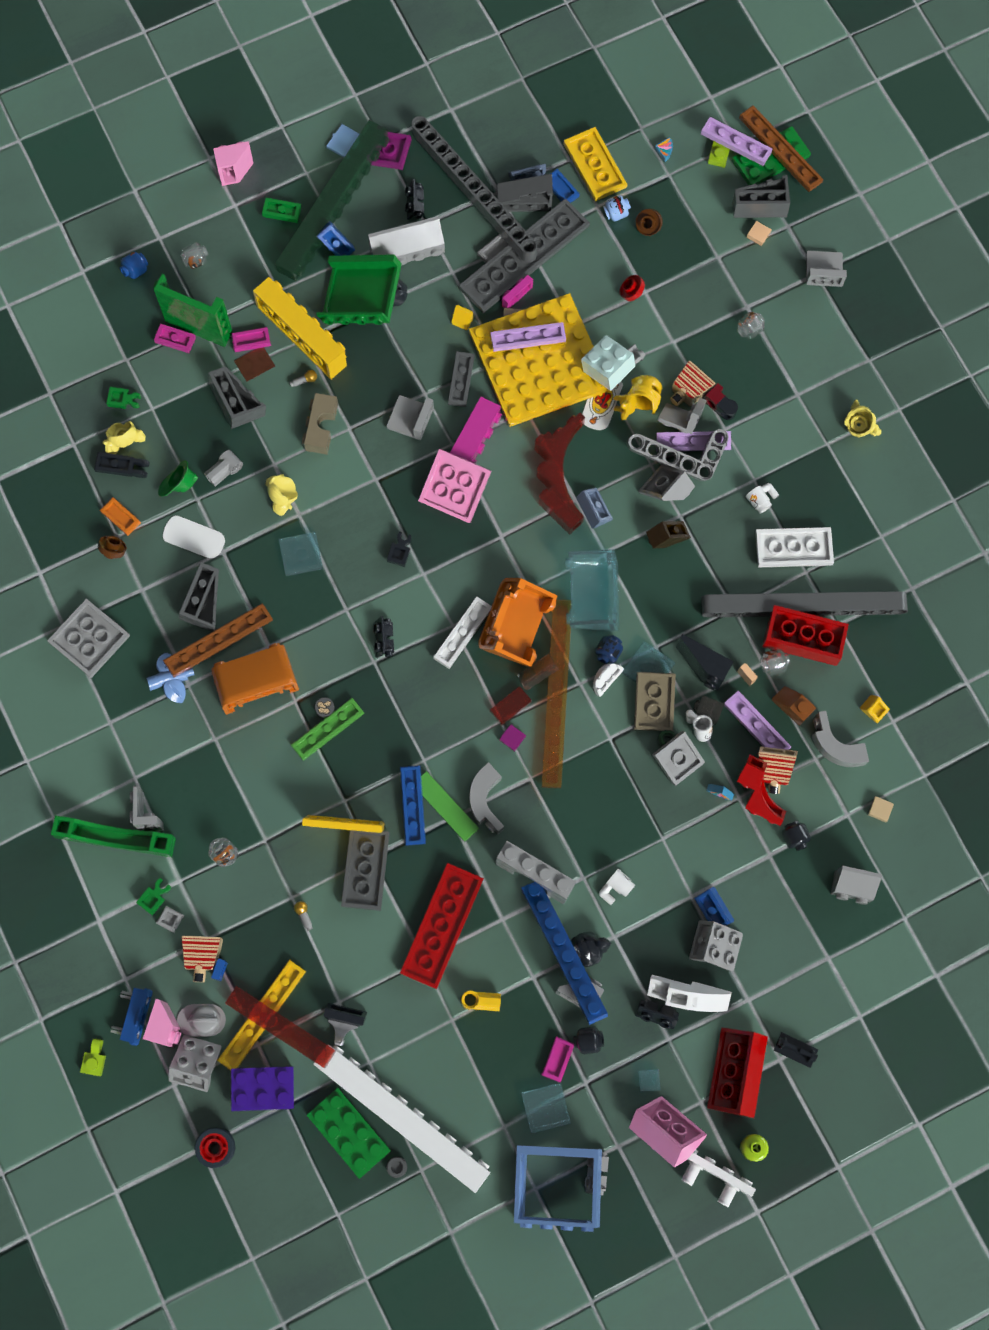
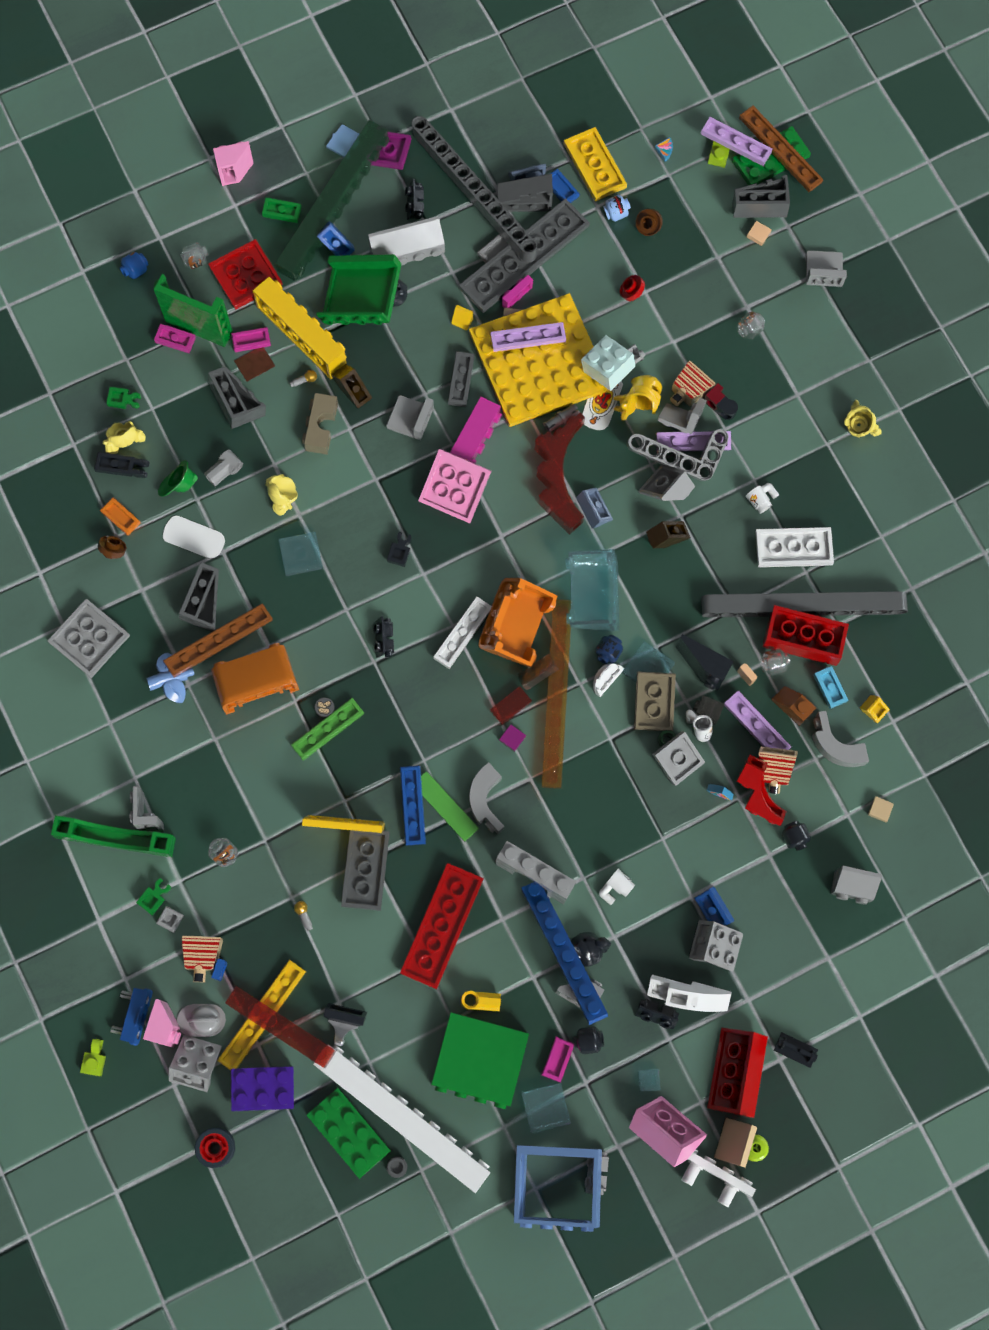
none -> red plate [208,239,283,310]
none -> dark brown slope [332,364,372,409]
none -> green panel [432,1013,529,1109]
none -> dark grey pin [543,404,580,433]
none -> tan tile [714,1118,757,1168]
none -> medium azure plate [813,666,848,709]

